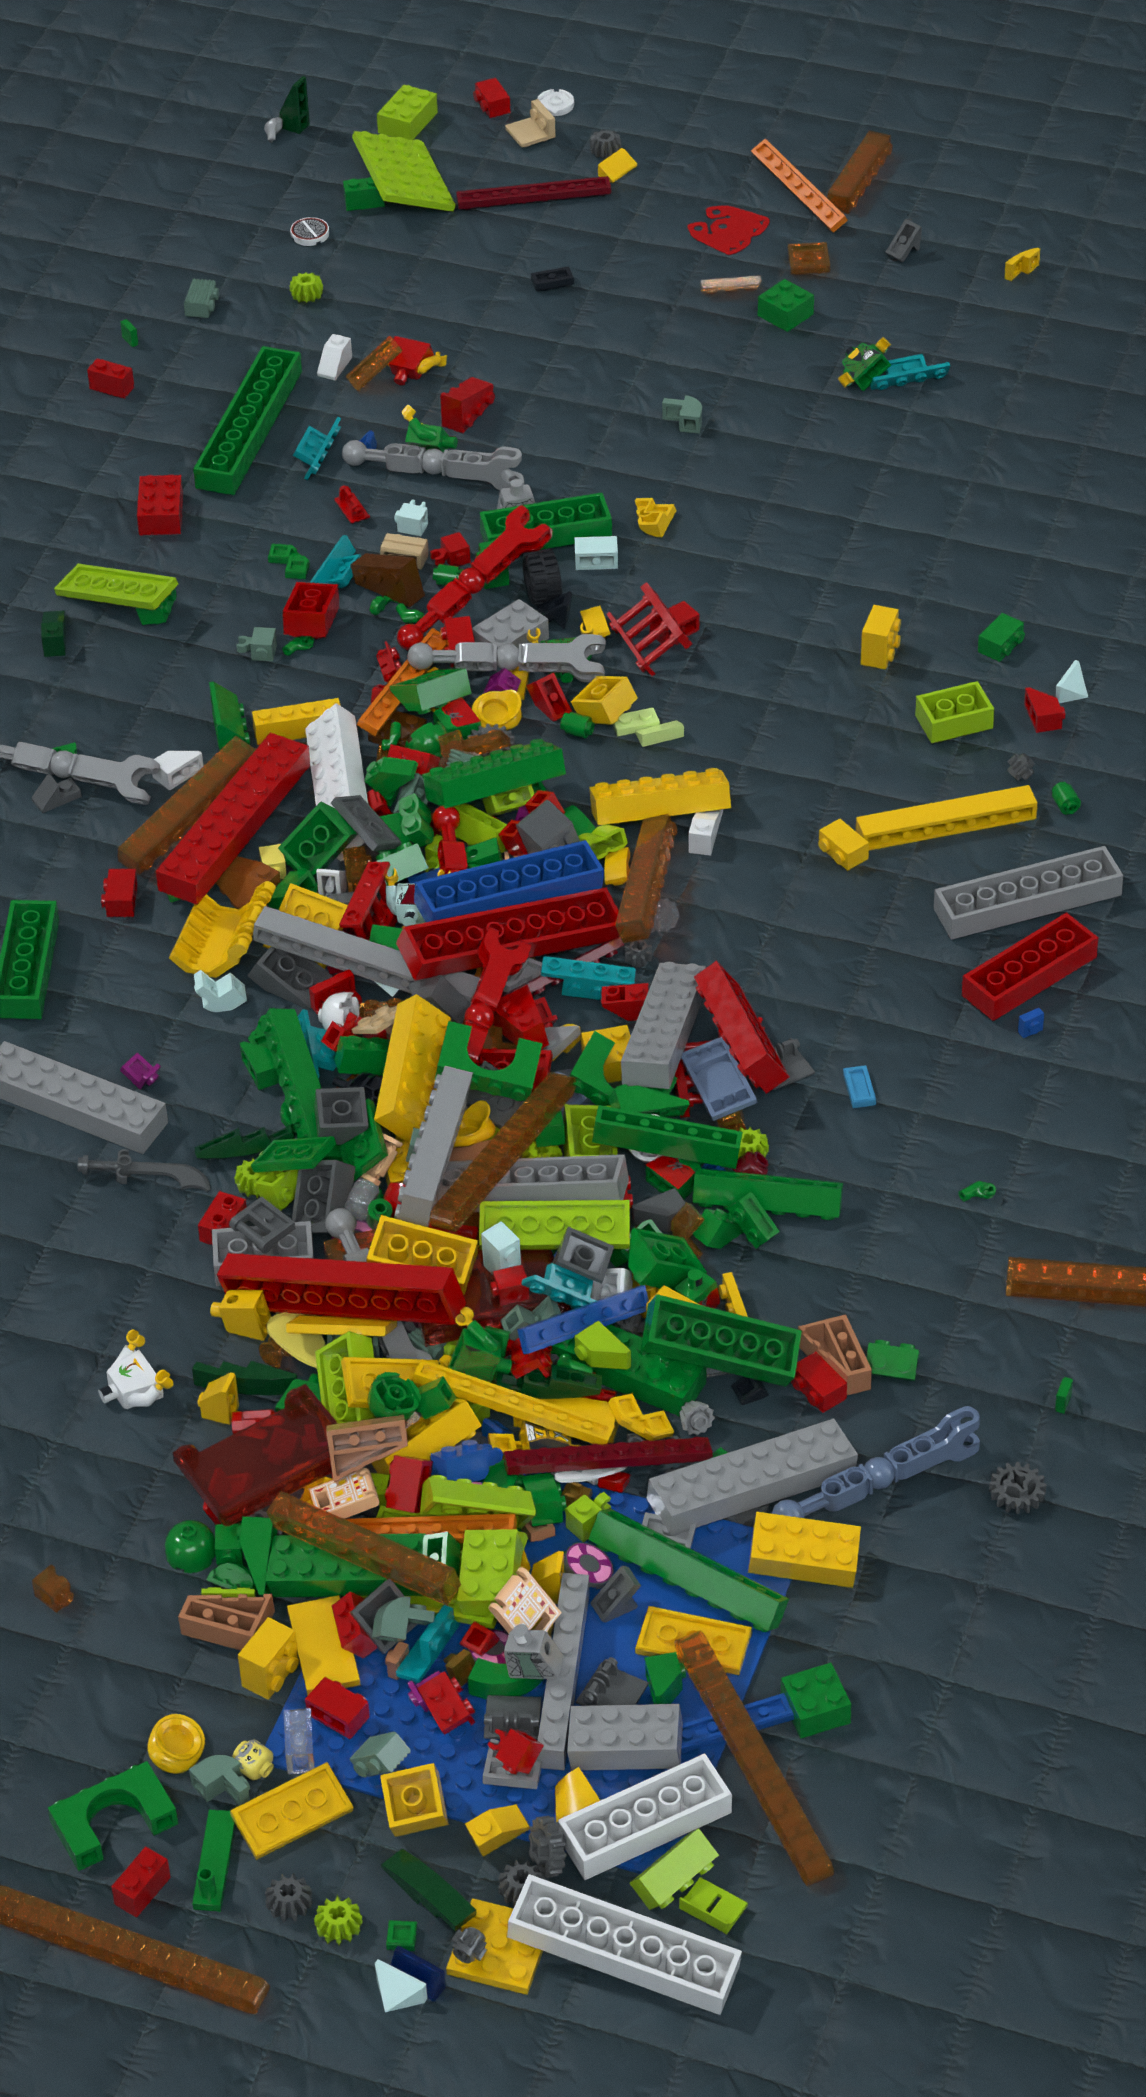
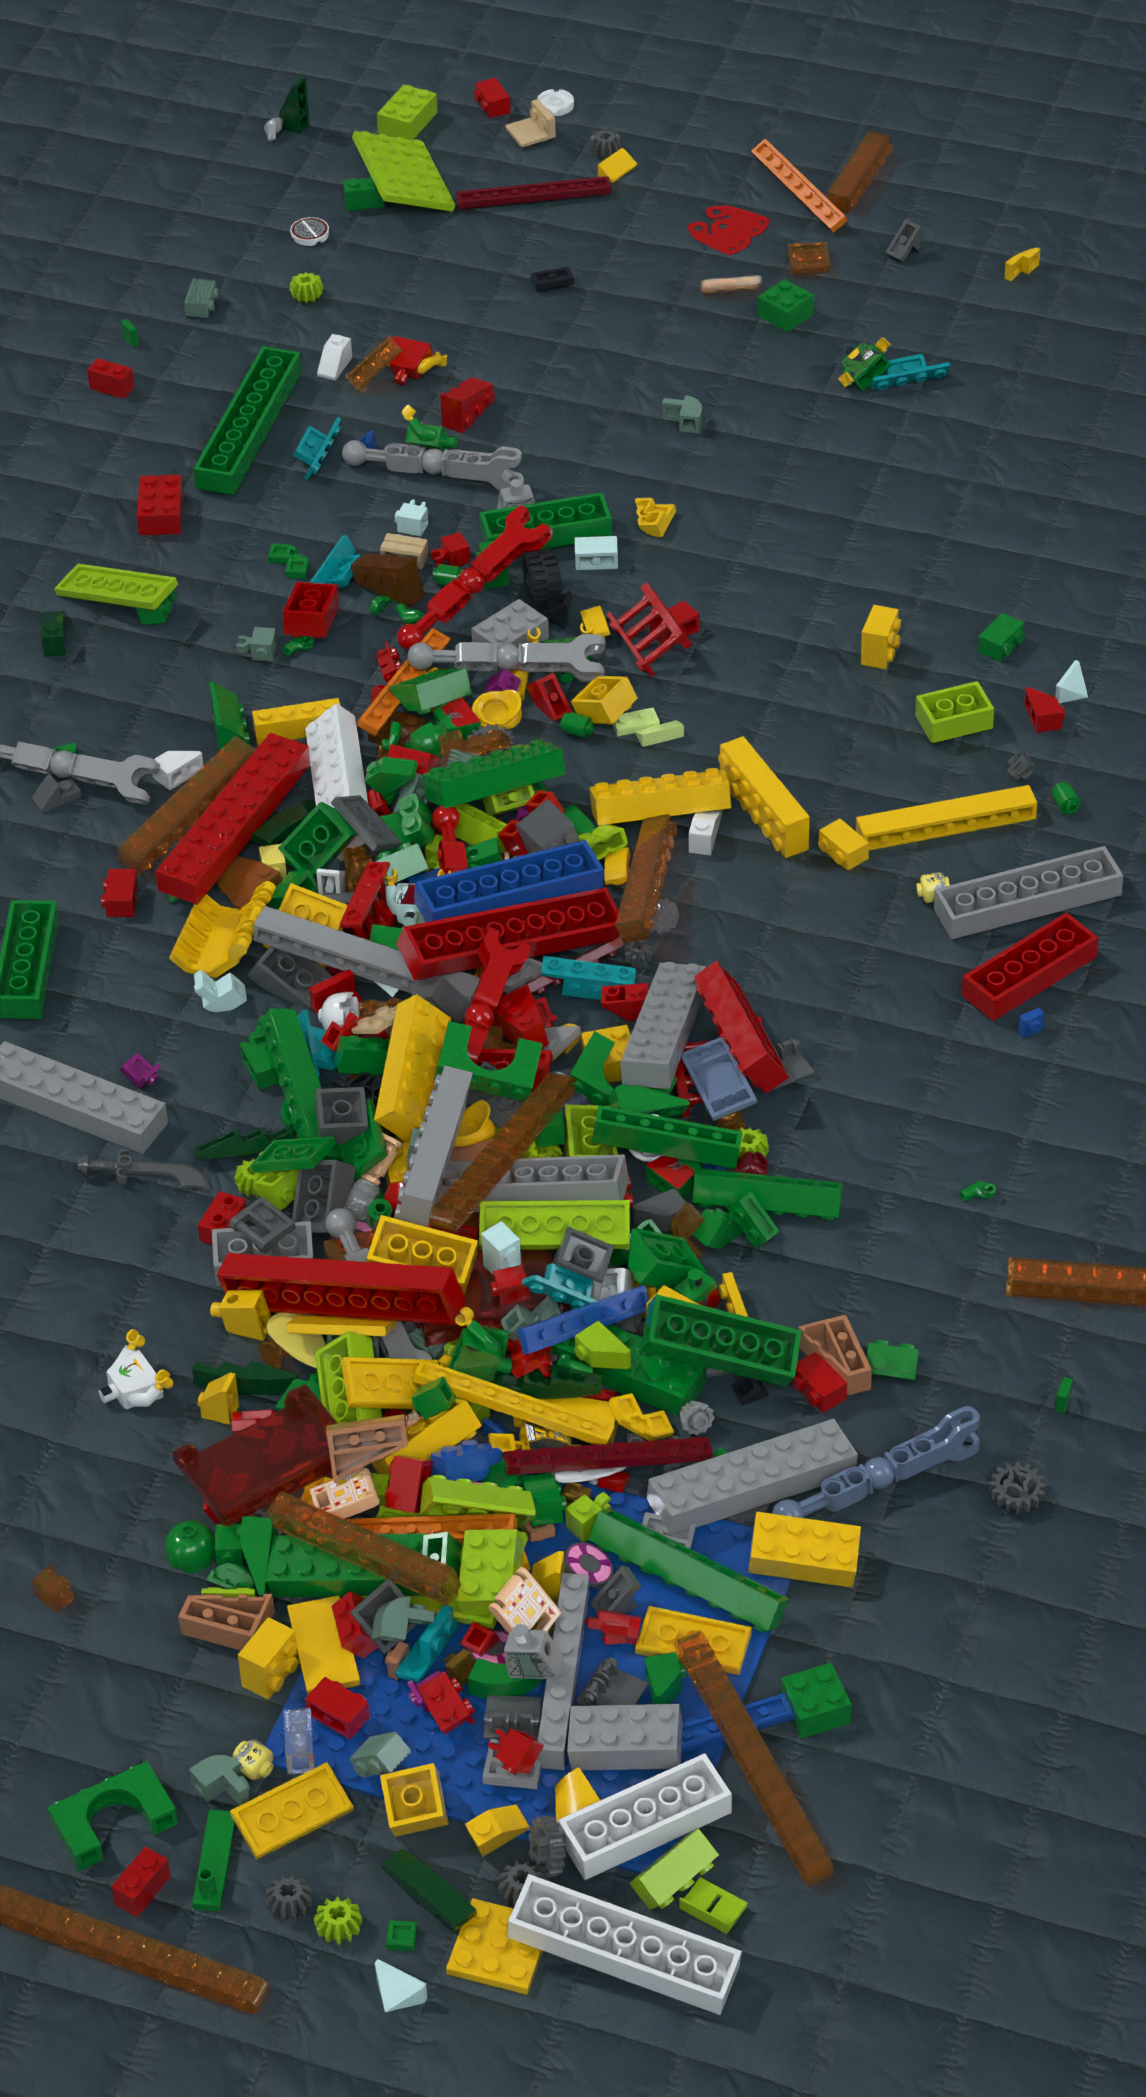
yellow piece [147,1714,205,1774] -> none
red hinge [334,485,370,523] -> none
green cylinder [367,1372,421,1421] -> none
clear blue slope [391,1946,446,2001] -> none
red brick [440,616,475,667] -> none
dark grey gear [451,1927,487,1963] -> none
dark azure tile [843,1065,876,1108] -> none
none -> dark green slope [252,799,316,846]
none -> red rock [585,1610,641,1645]
none -> yellow brick [718,736,810,859]
none -> light yellow head [916,872,950,903]

